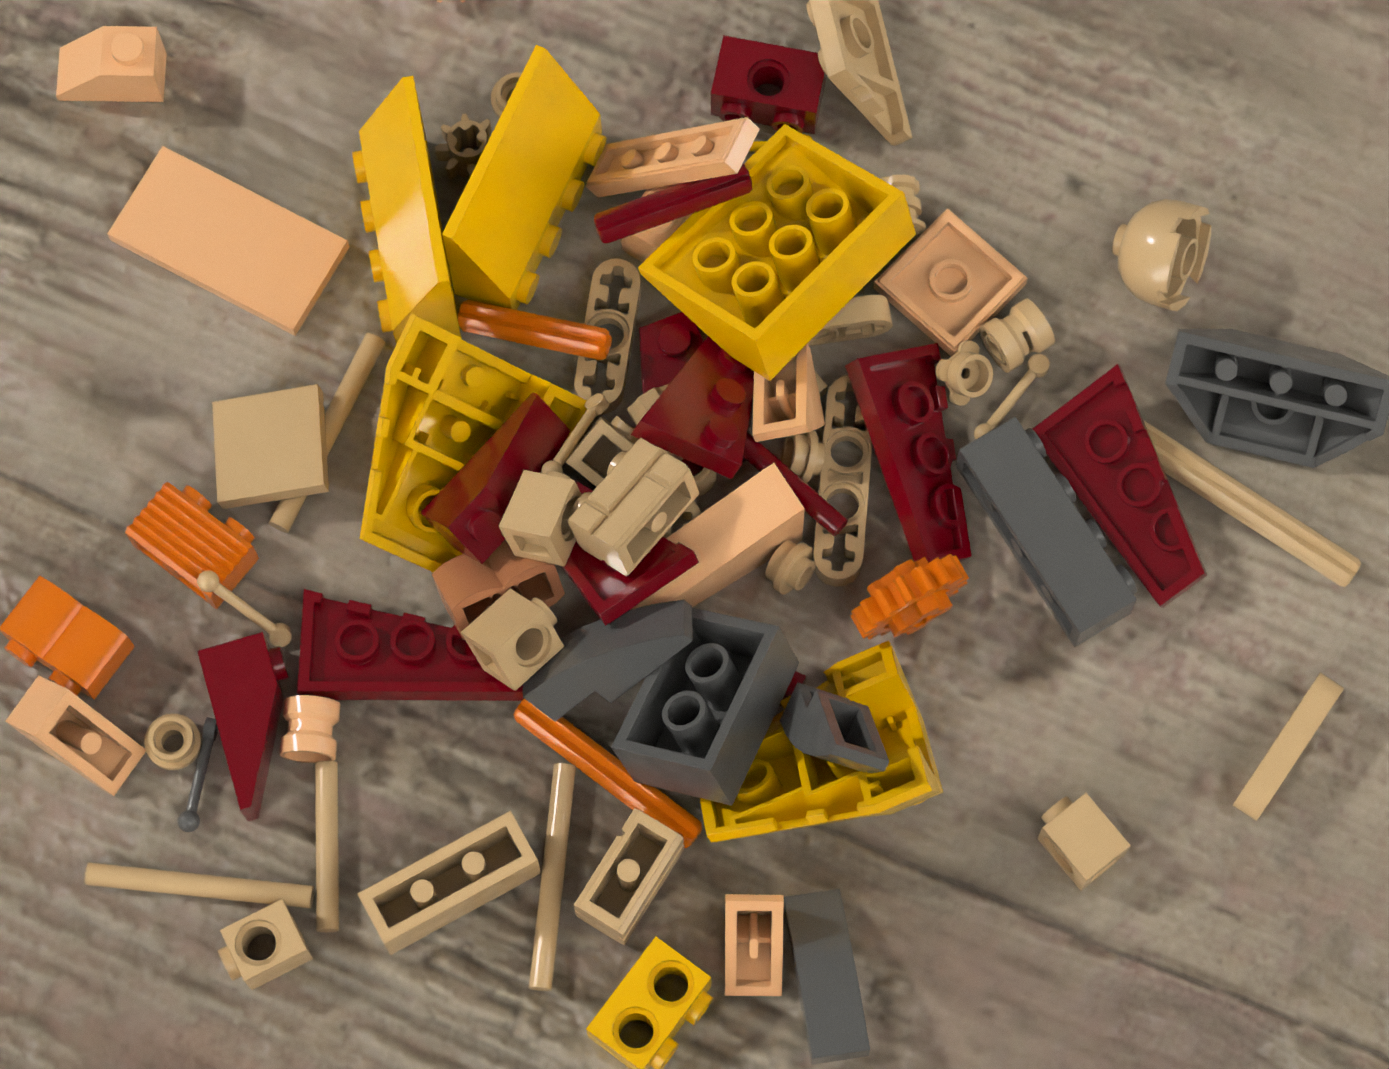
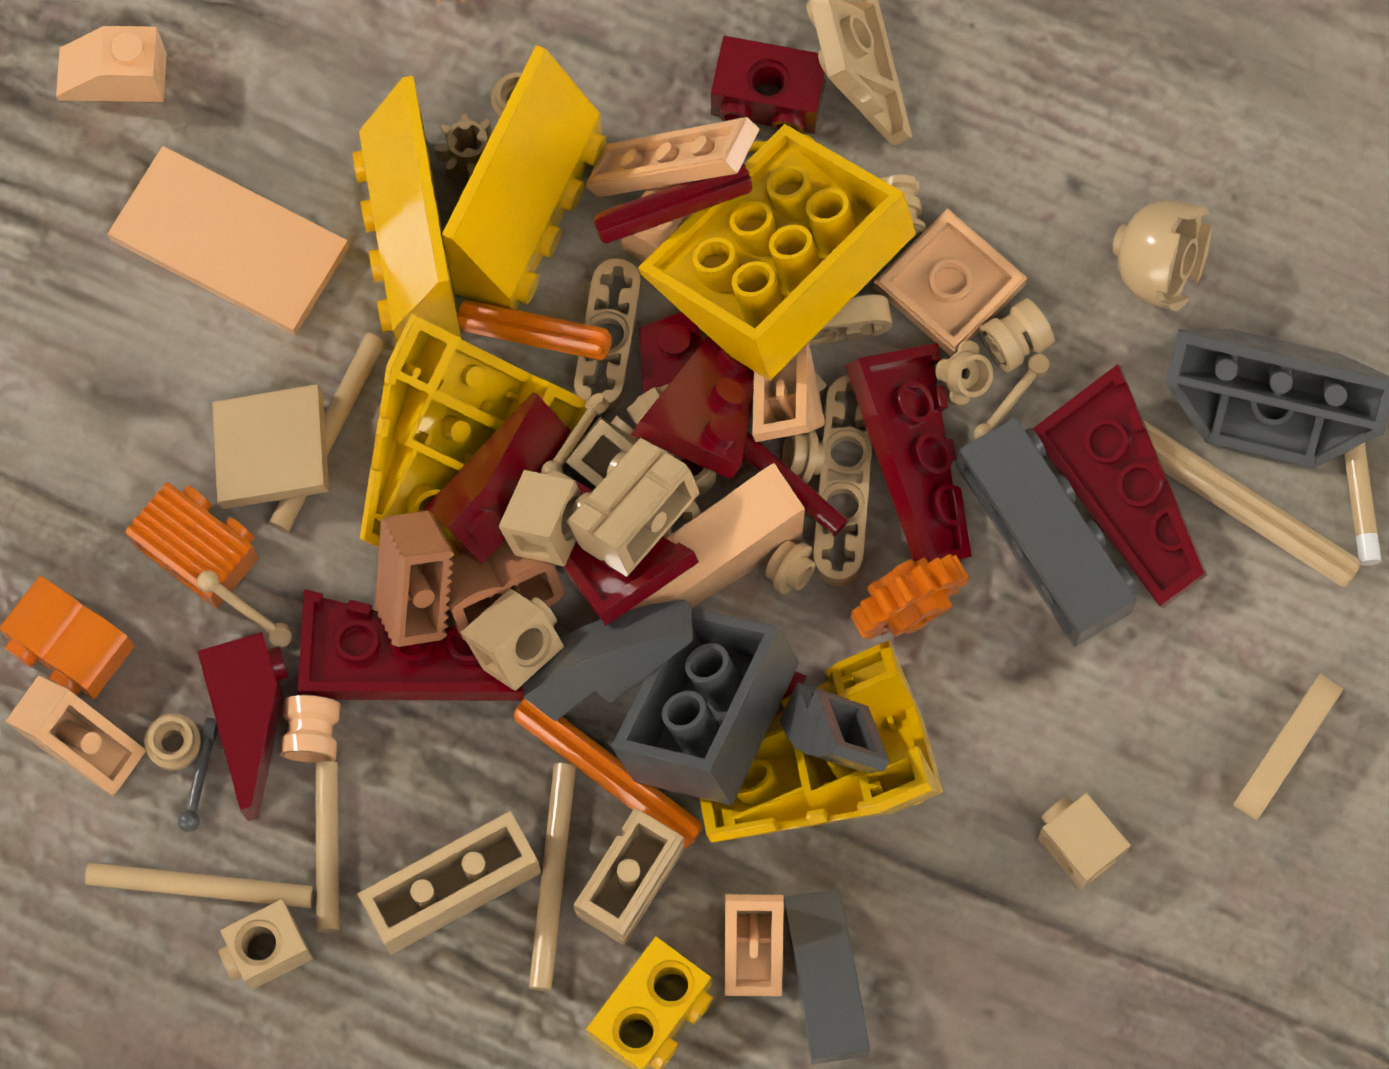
none -> nougat brick [374,511,454,647]
none -> tan bar [1344,442,1382,566]

